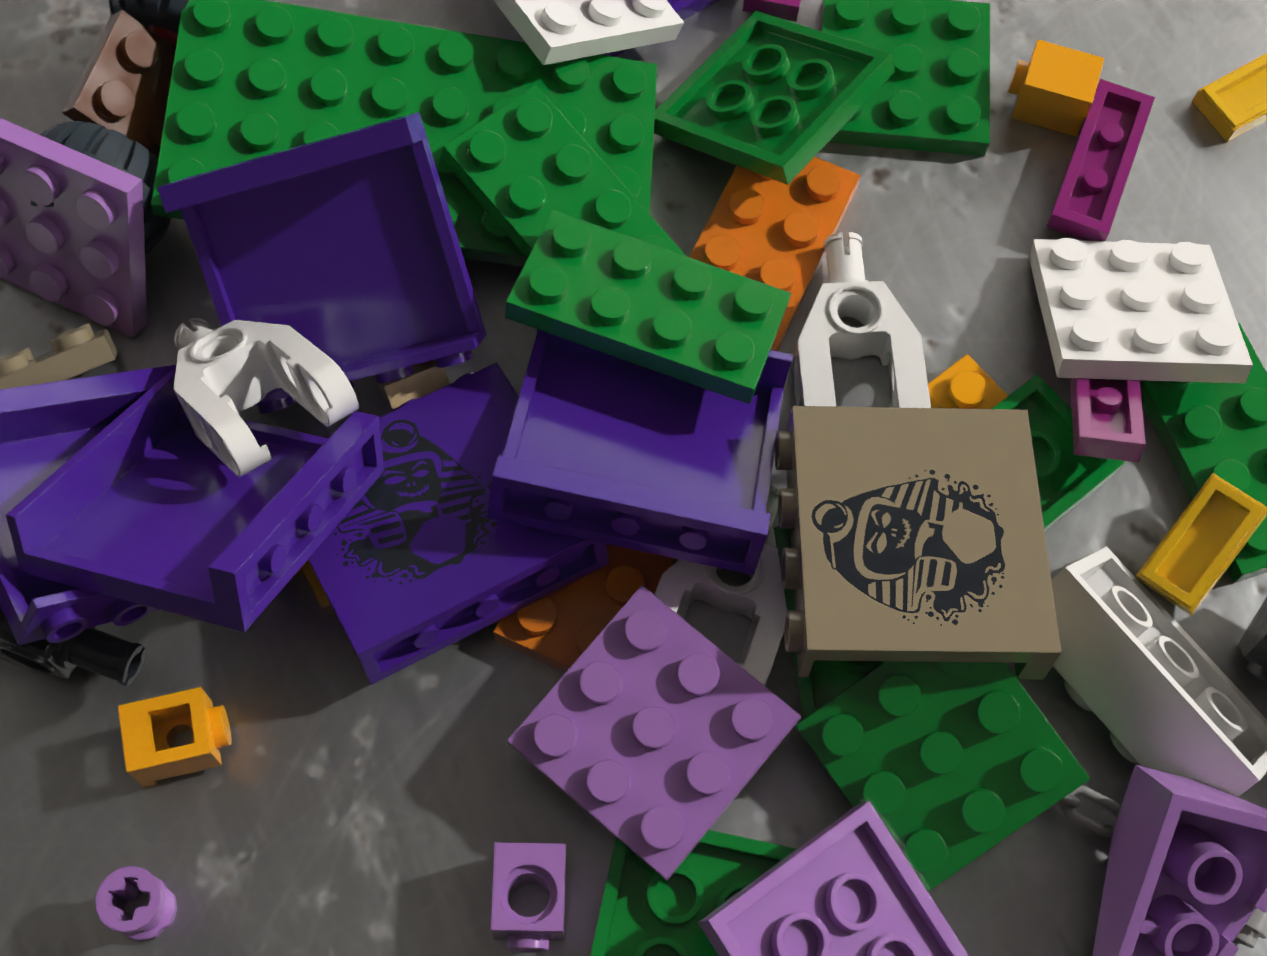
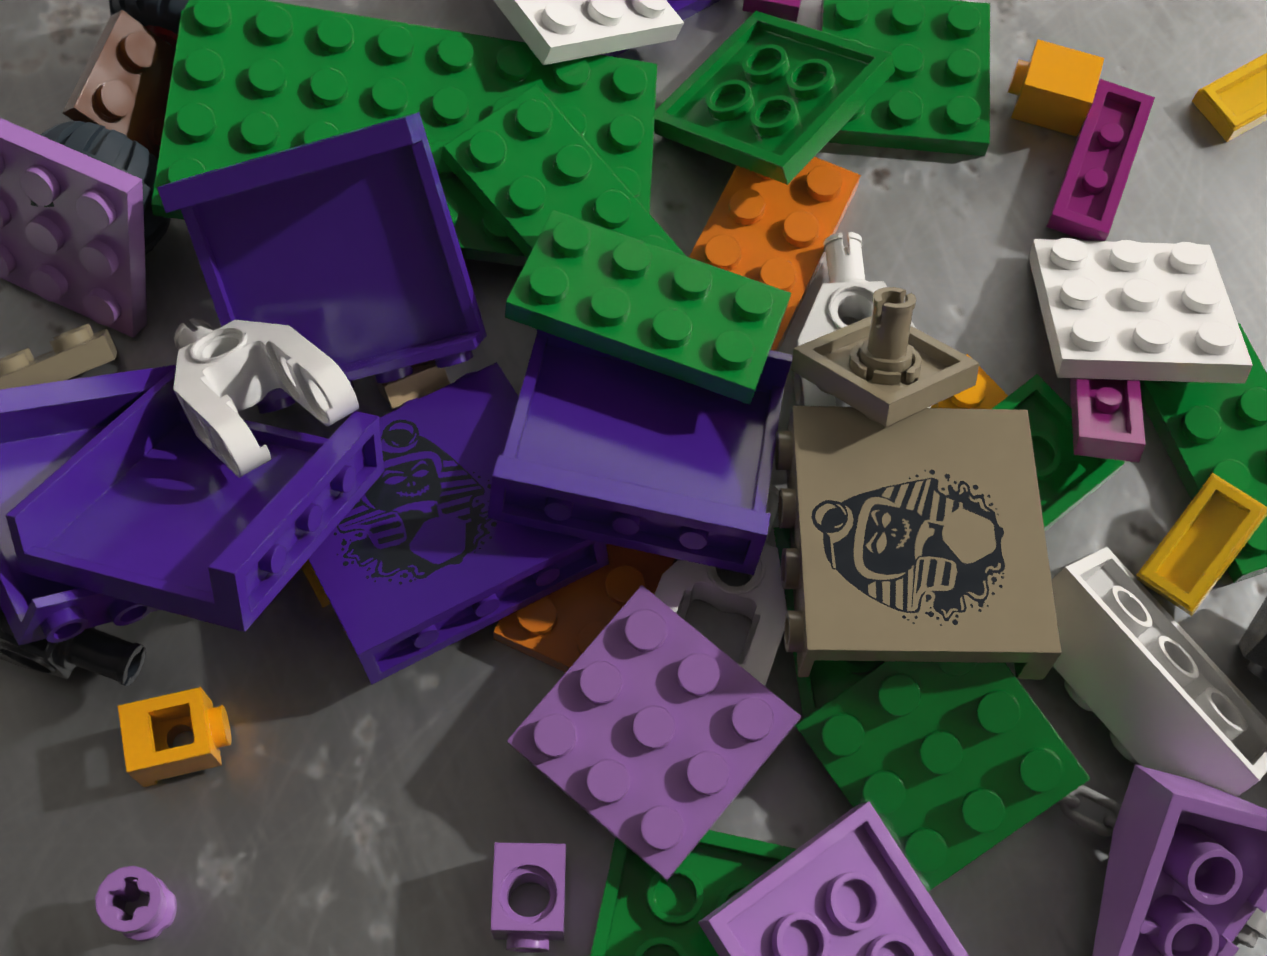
none -> dark tan plate [791,287,979,427]

